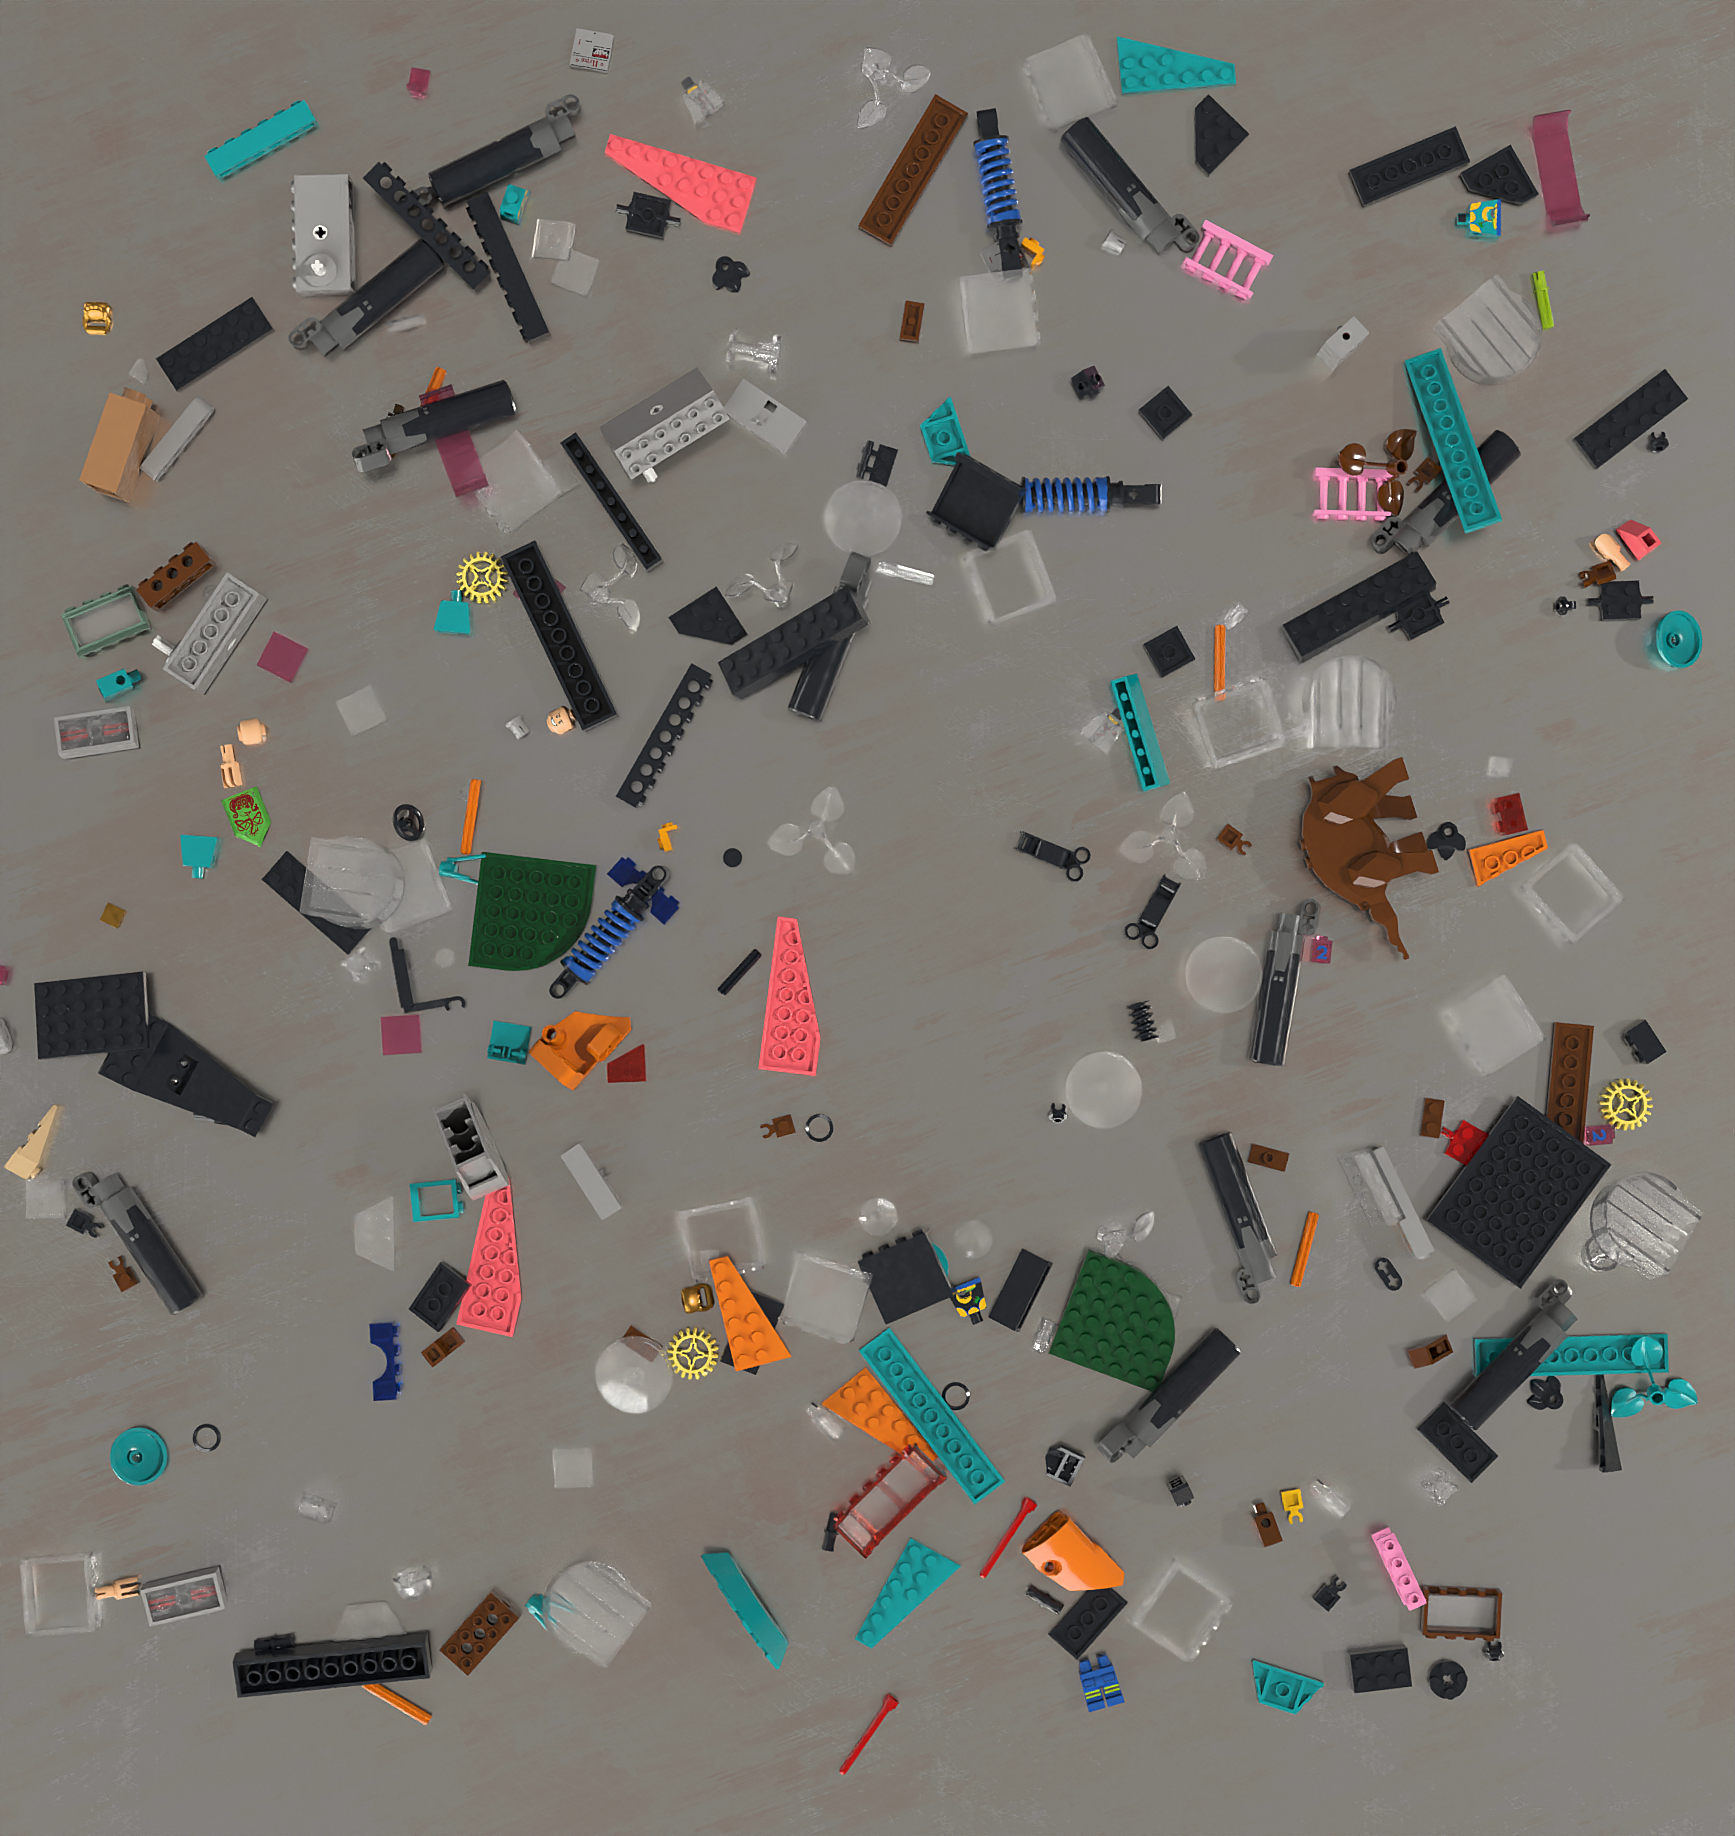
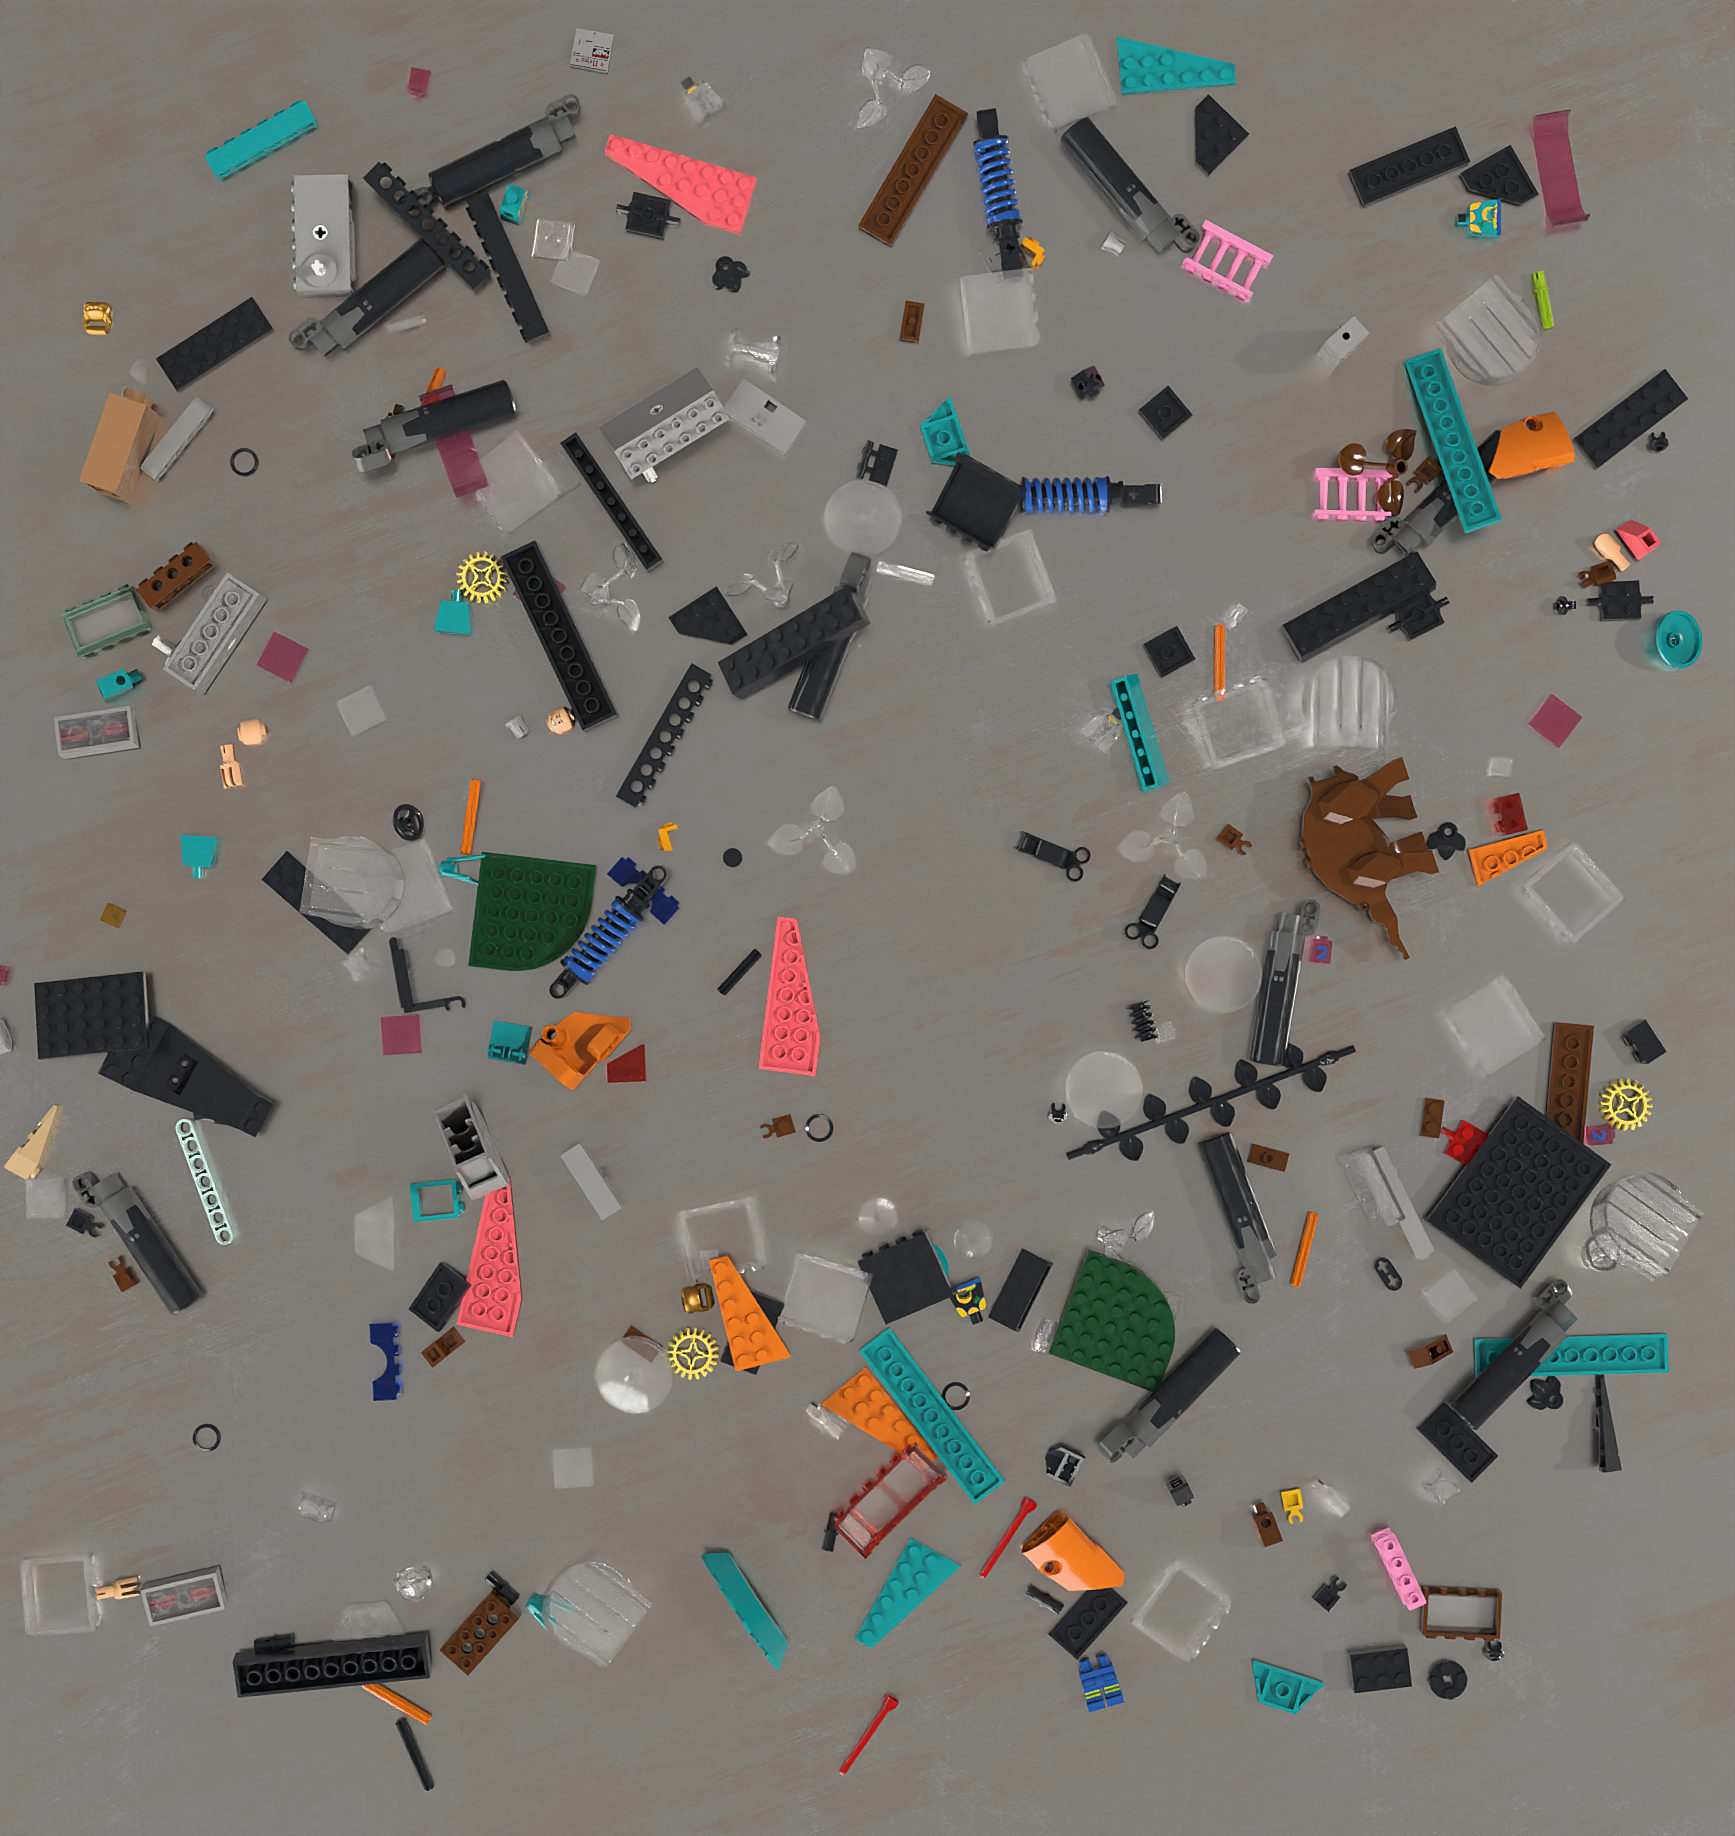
teal dish [110,1427,167,1486] -> none
bright green tile [221,786,271,847] -> none
teal plant [1611,1335,1698,1418] -> none
none -> light aqua beam [176,1118,236,1245]
none -> black piece [230,448,258,476]
none -> black axle [395,1718,434,1792]
none -> black axle [484,1573,520,1606]
none -> black plant [1066,1043,1356,1161]
none -> orange panel [1489,412,1575,479]
none -> clear pink tile [1528,694,1582,748]

